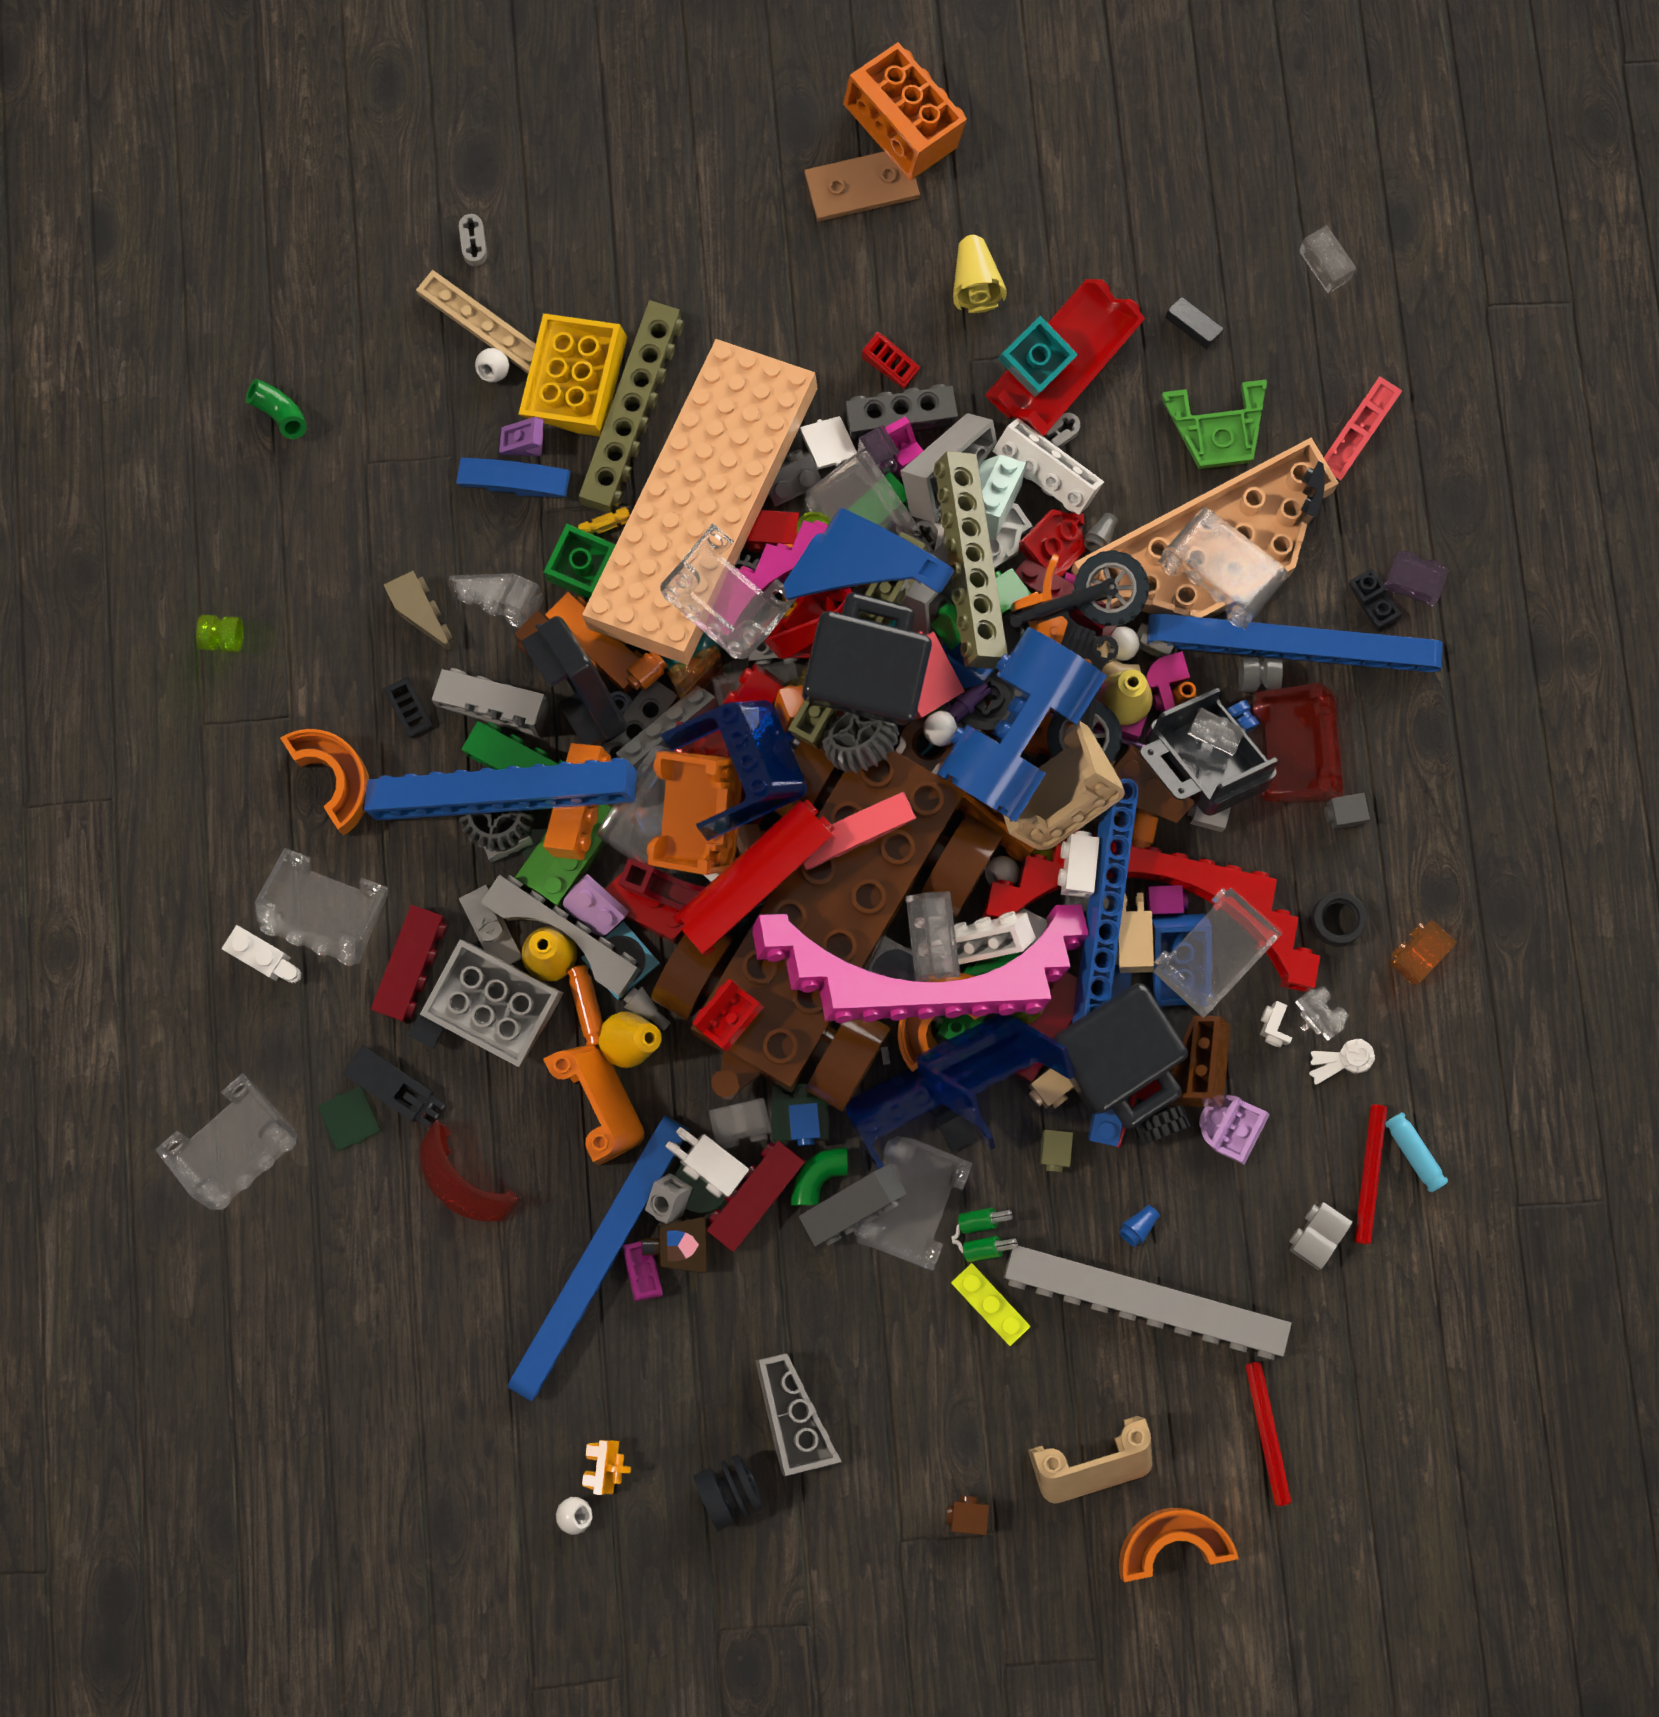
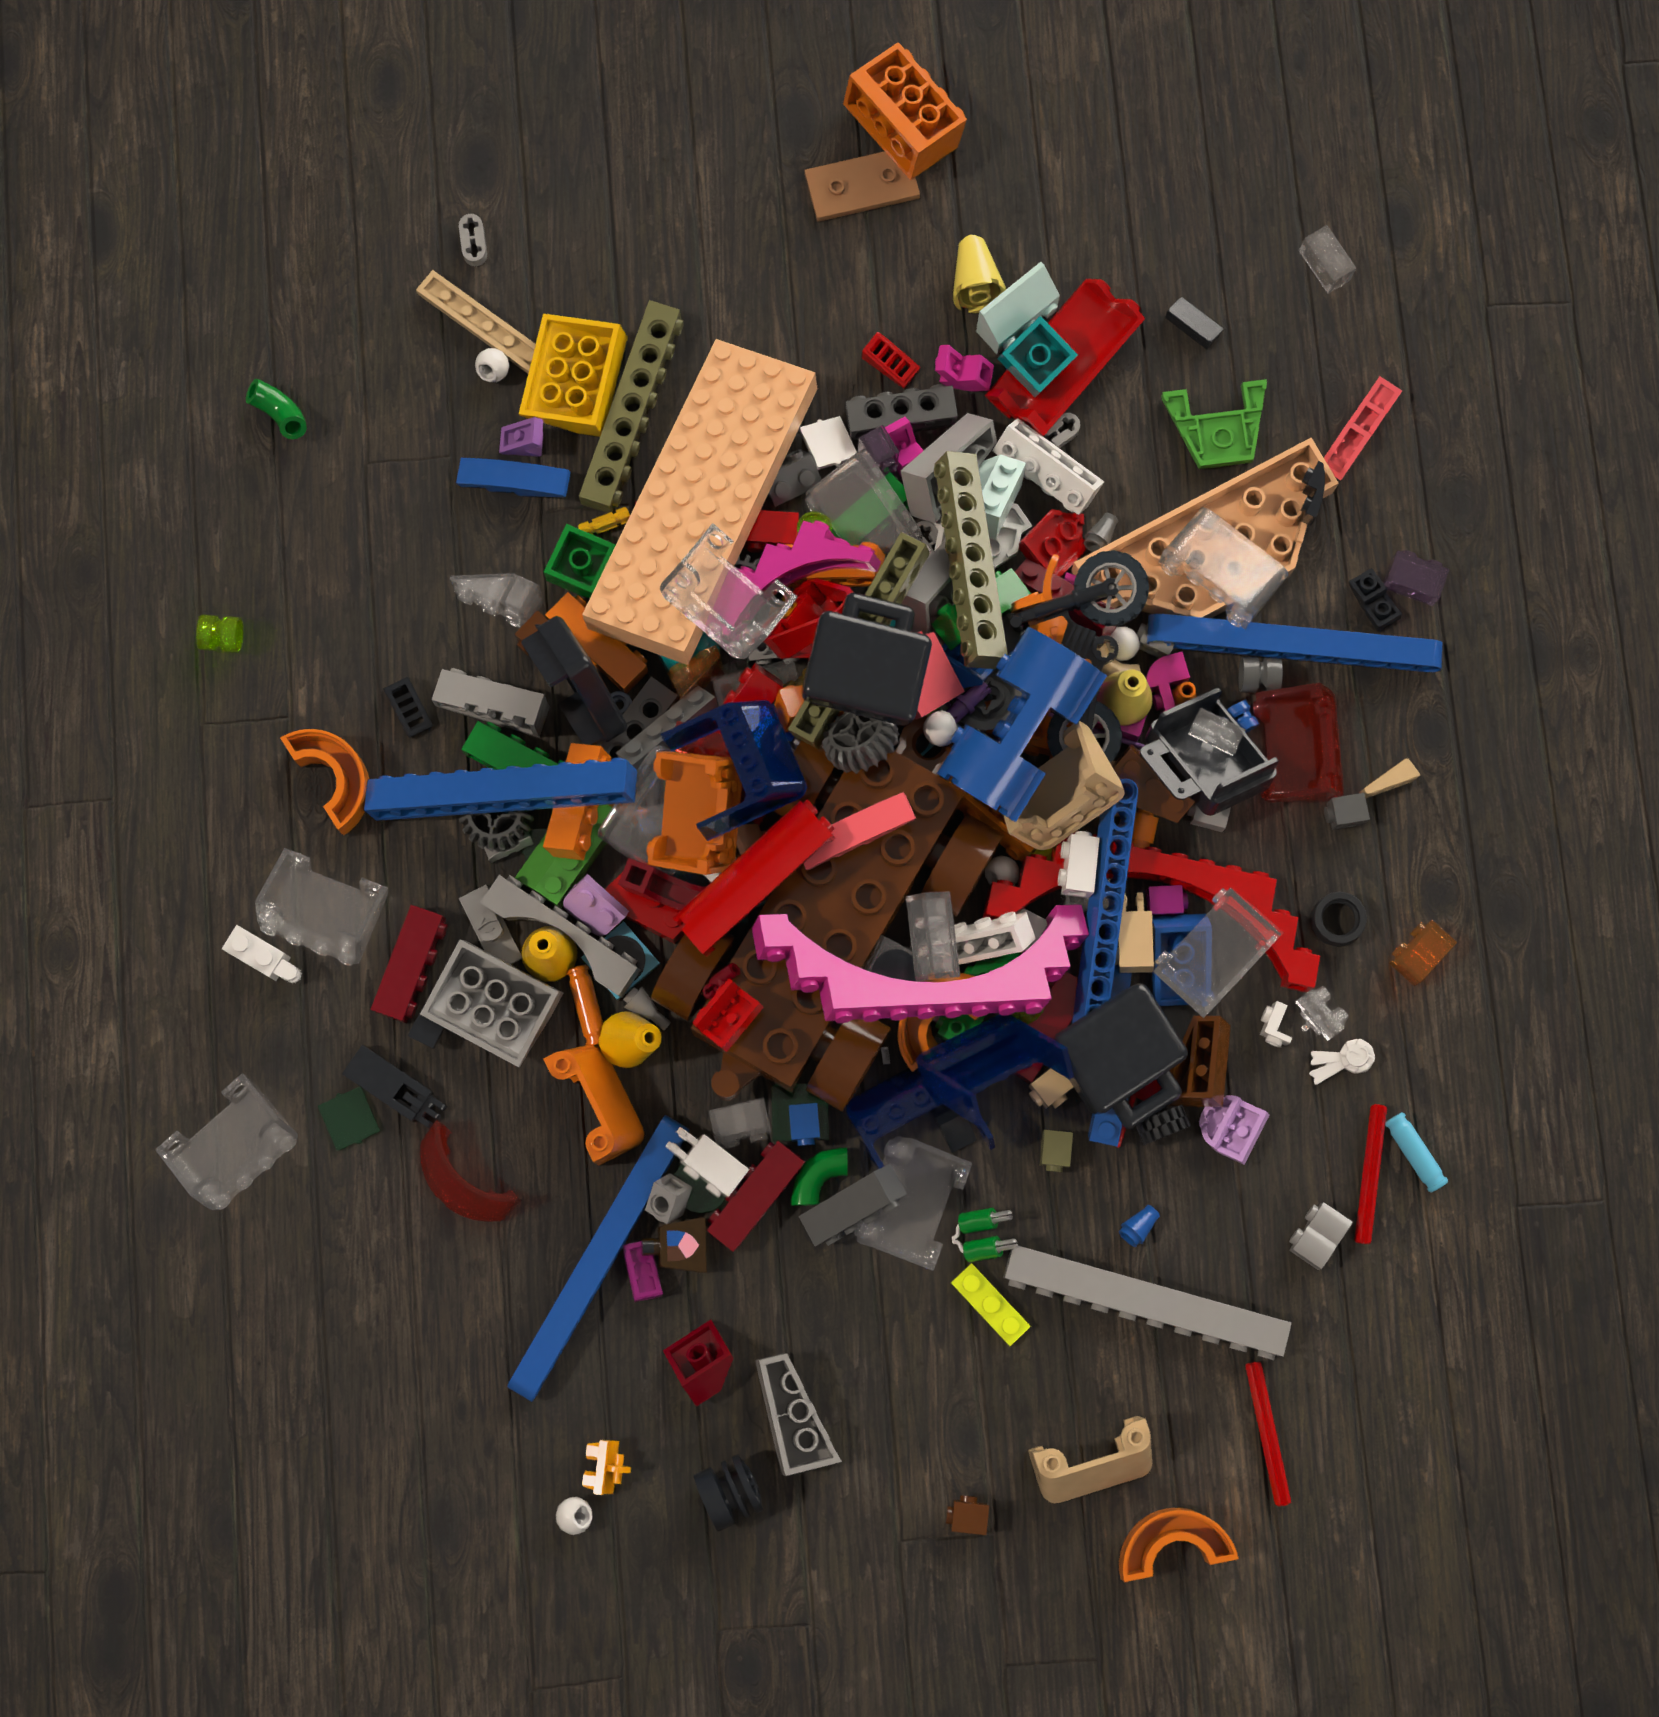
dark tan slope [384,571,453,650] -> none
orange brick [626,652,668,691] -> none
blue panel [783,507,955,600] -> none
none -> dark red slope [663,1319,733,1407]
none -> dark red arm [703,963,741,999]
none -> dark pink brick [935,345,994,391]
none -> light aqua slope [976,262,1060,354]
none -> tan slope [1359,758,1420,798]

